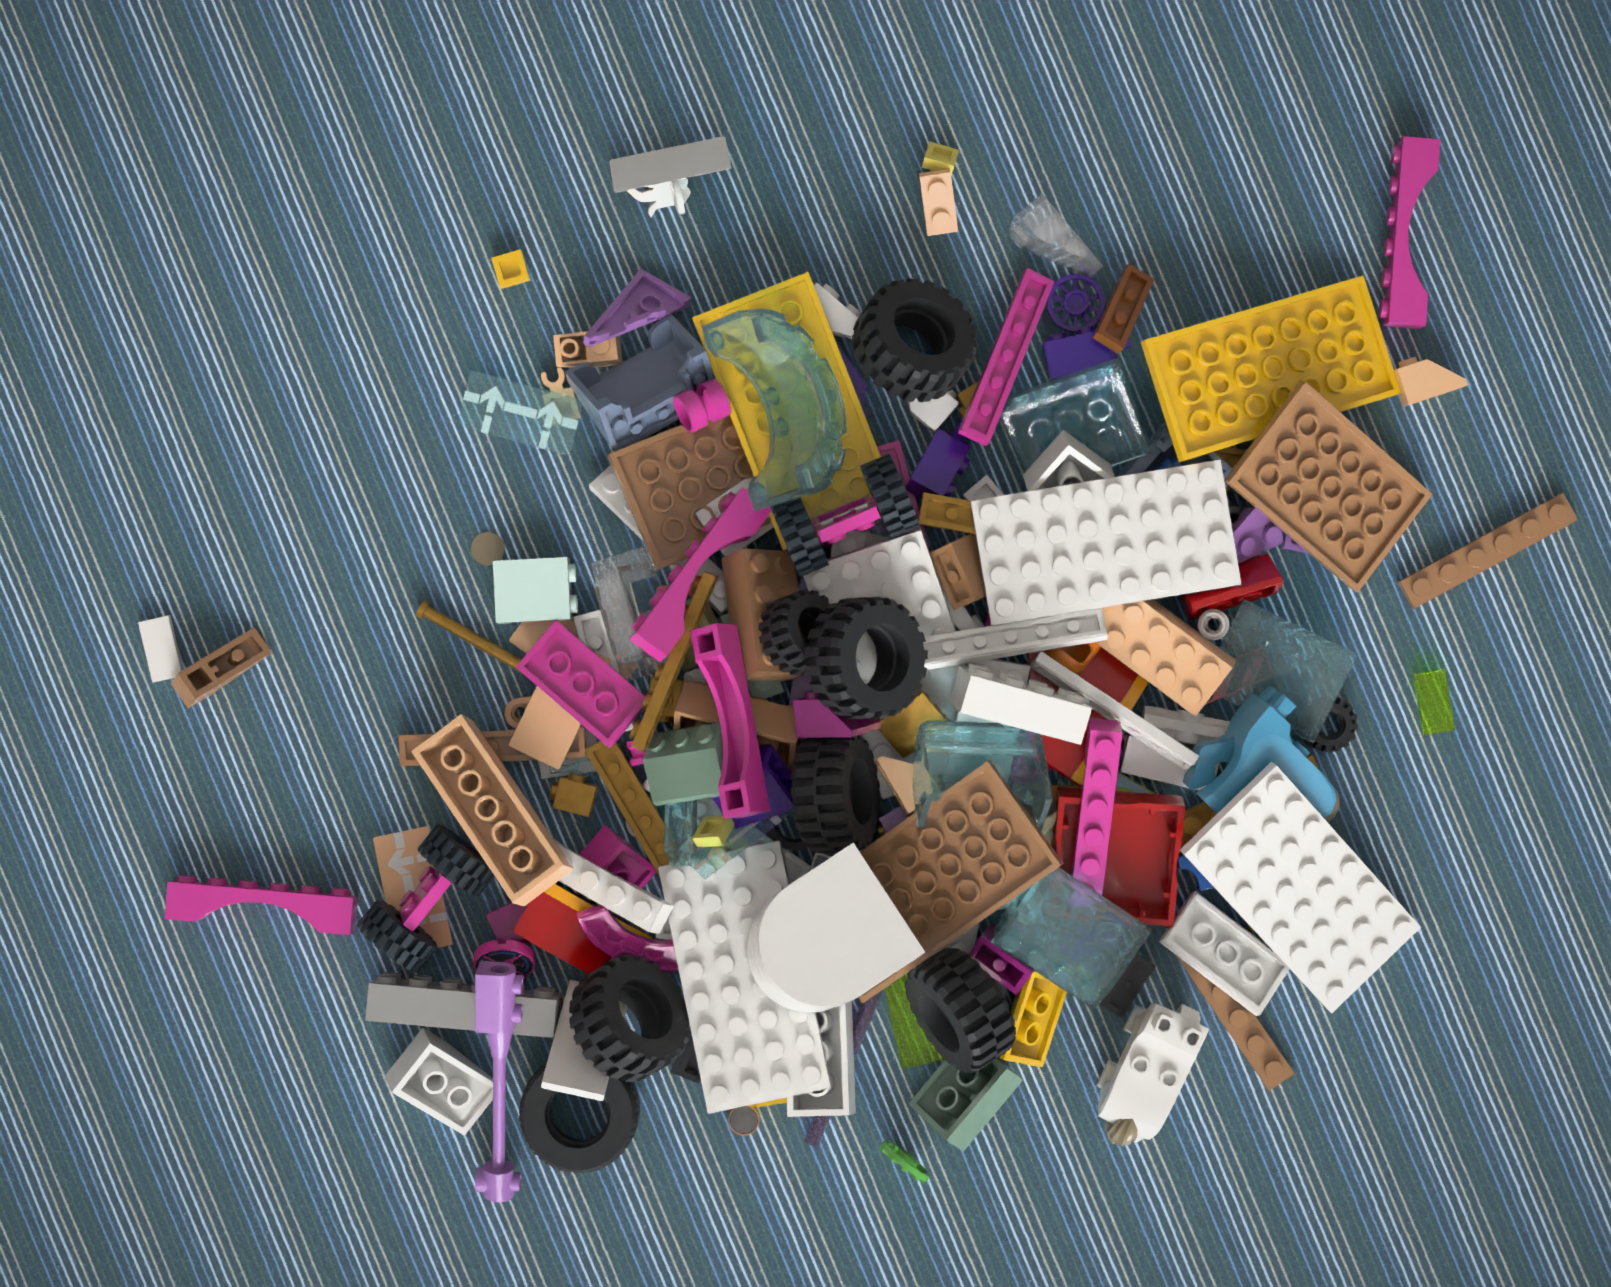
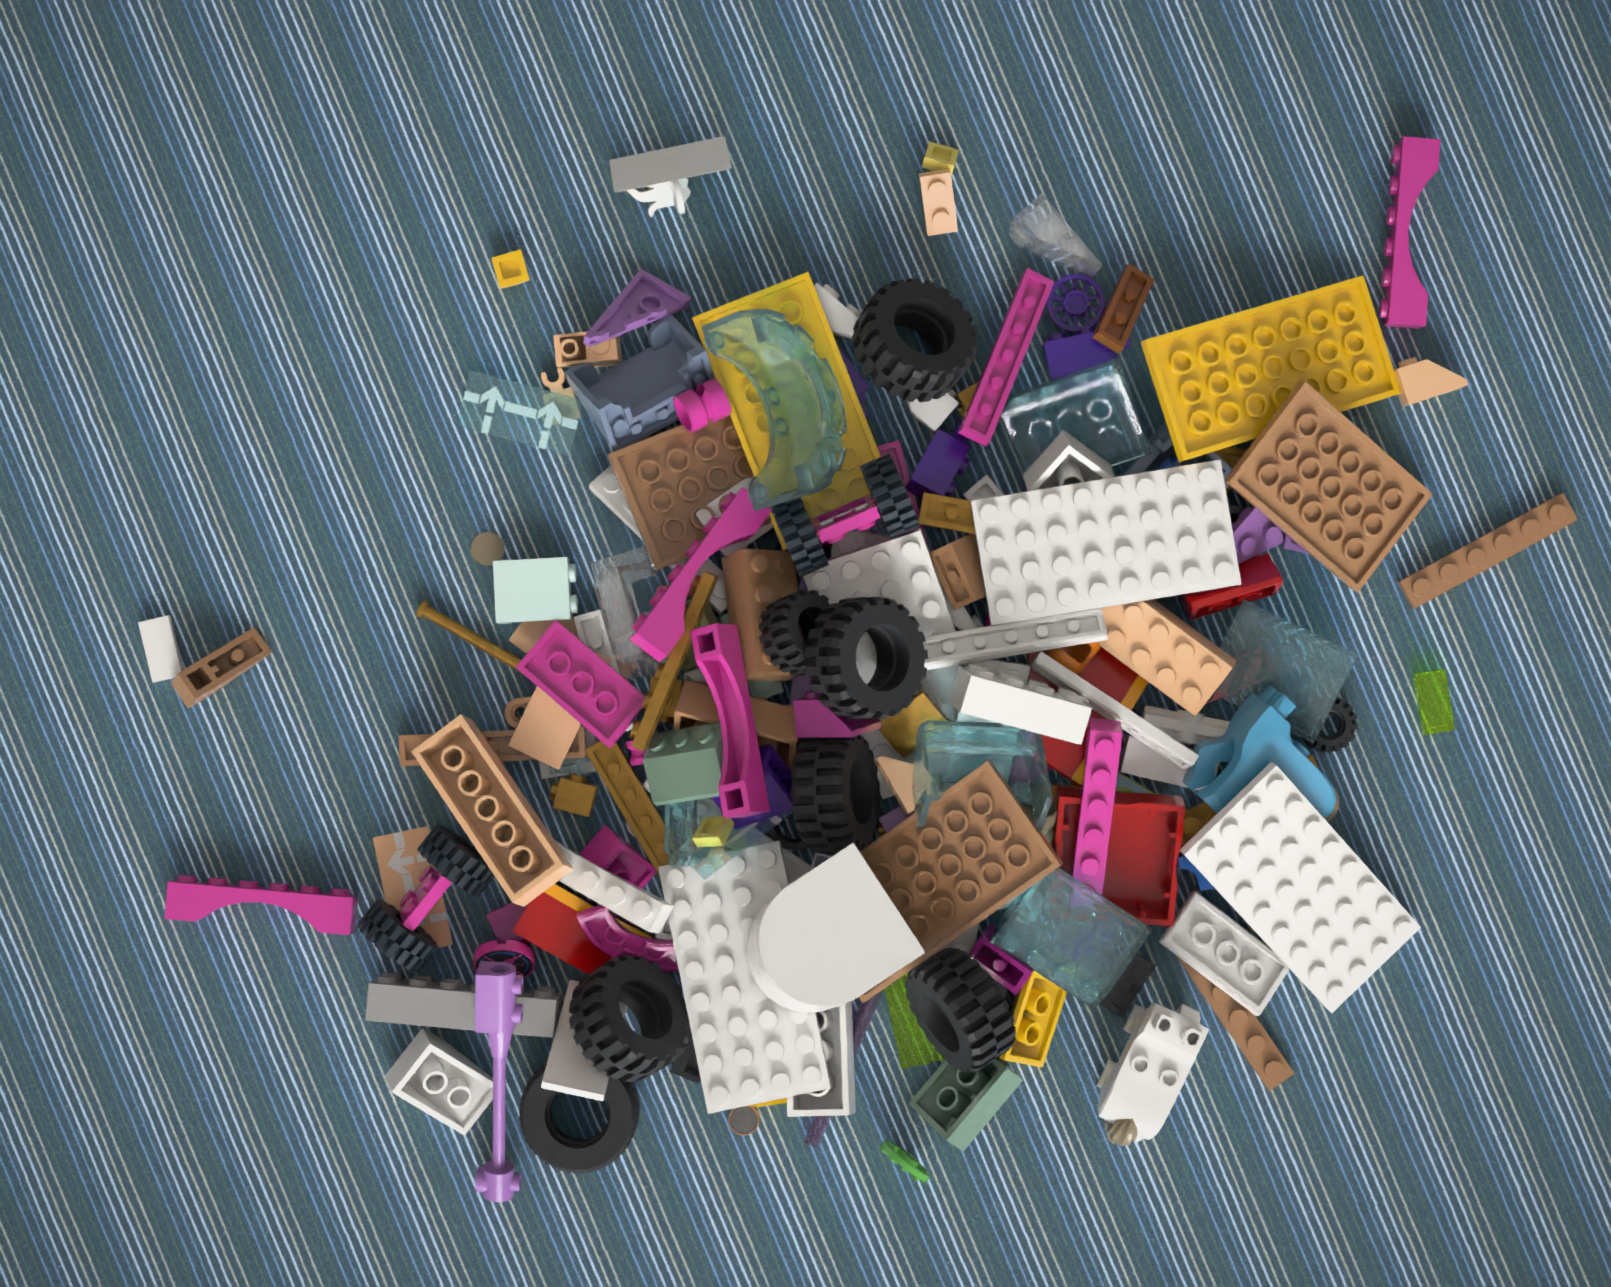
white cone [1198,609,1229,640] -> none

